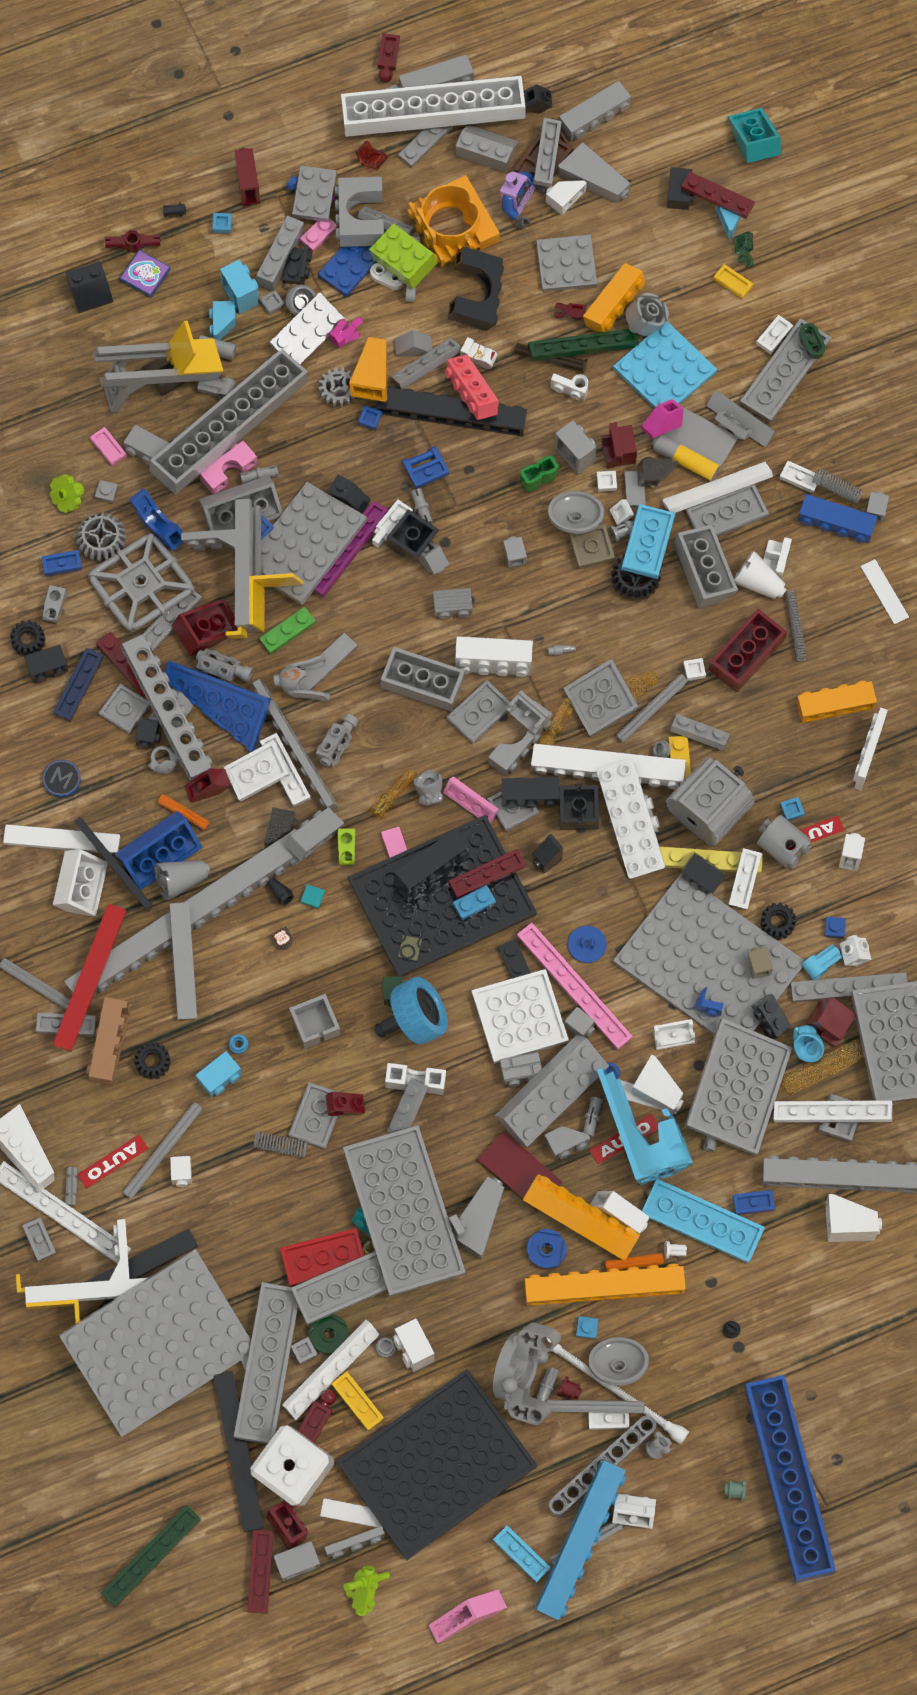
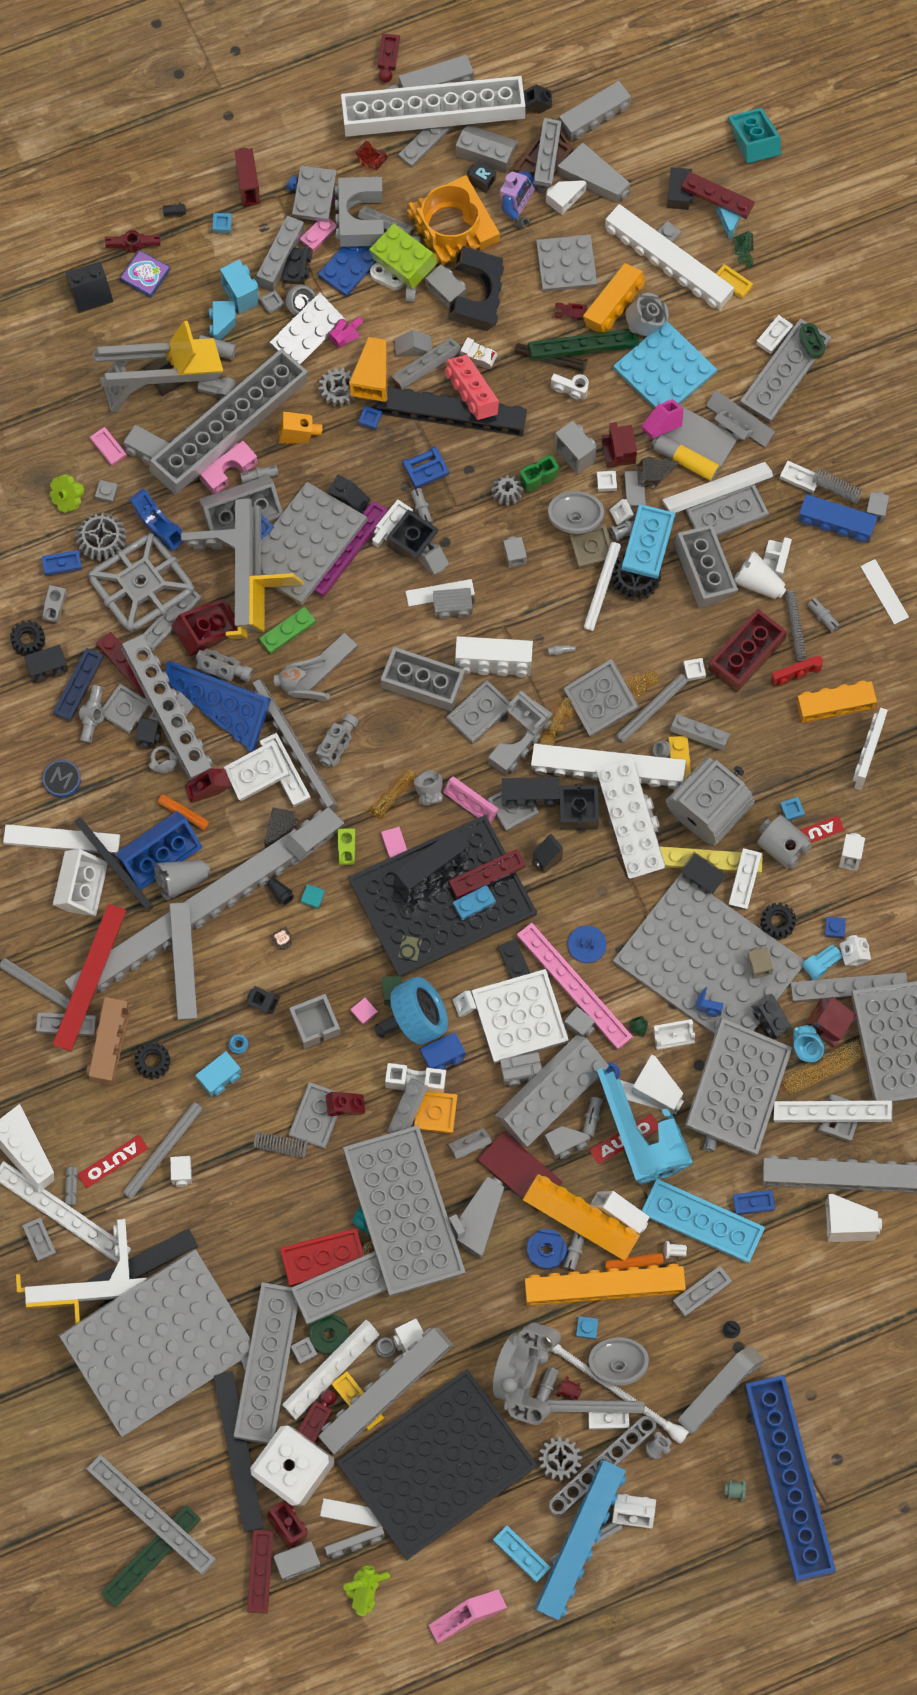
none -> light grey pin [79,685,105,743]
none -> light grey plate [87,1455,216,1576]
none -> black brick [247,986,281,1014]
none -> light orange torso [279,412,322,443]
none -> light grey brick [319,1327,454,1454]
none -> bright pink tile [350,998,378,1025]
none -> white sticker [406,579,475,606]
none -> light orange plate [414,1091,457,1134]
none -> blue brick [420,1032,466,1070]
none -> light grey brick [425,265,466,308]
none -> light grey plate [448,1128,492,1159]
none -> white plate [453,991,476,1017]
none -> black brick [467,161,496,193]
none -> light grey gear [491,474,523,507]
none -> light grey gear [538,1436,582,1481]
none -> light grey pin [563,1231,585,1272]
none -> white axle [584,542,621,631]
none -> white brick [605,204,734,311]
none -> dark green plate [629,1016,648,1037]
none -> light grey plate [657,221,681,243]
none -> light grey plate [673,1266,732,1317]
none -> light grey beam [677,1346,766,1435]
none -> red plate [771,656,823,686]
none -> light grey pin [807,597,841,633]

